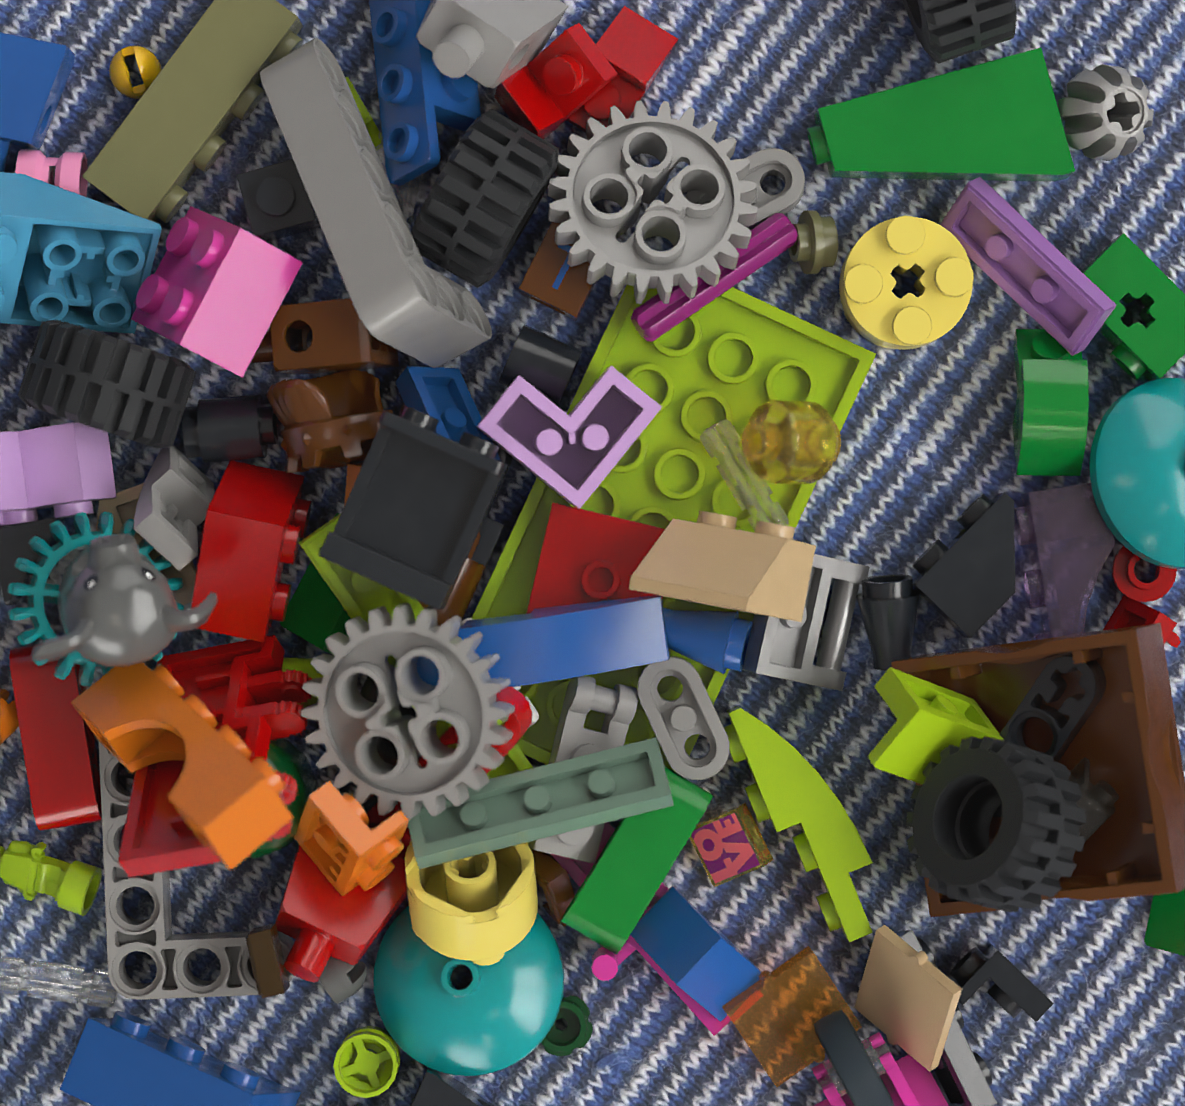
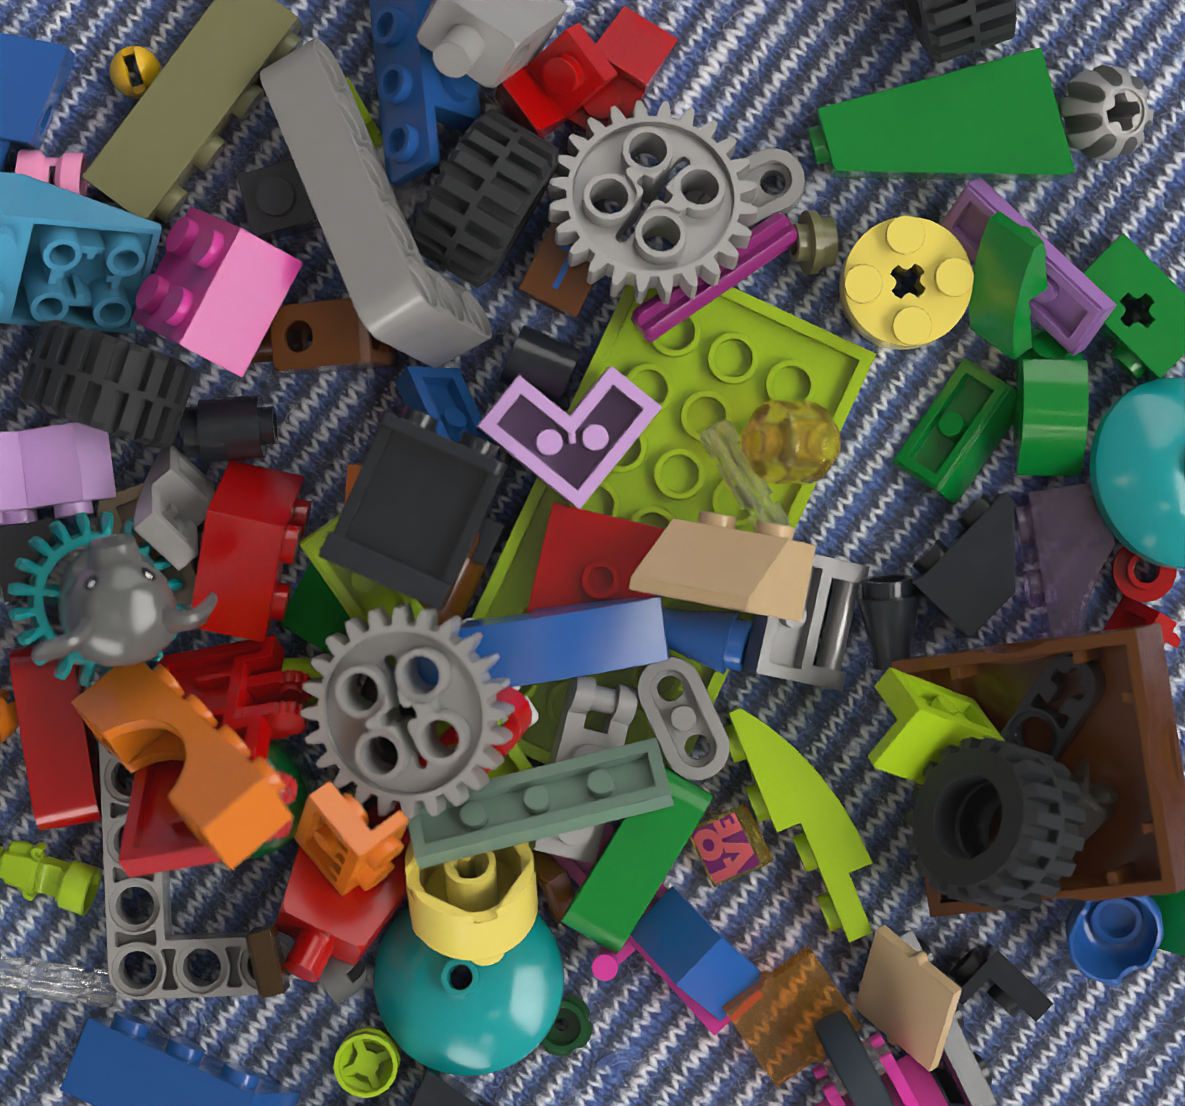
reddish brown hair [266,369,393,473] -> none
none -> green slope [892,358,1017,504]
none -> green slope [969,211,1048,360]
none -> blue hair [1065,895,1164,985]

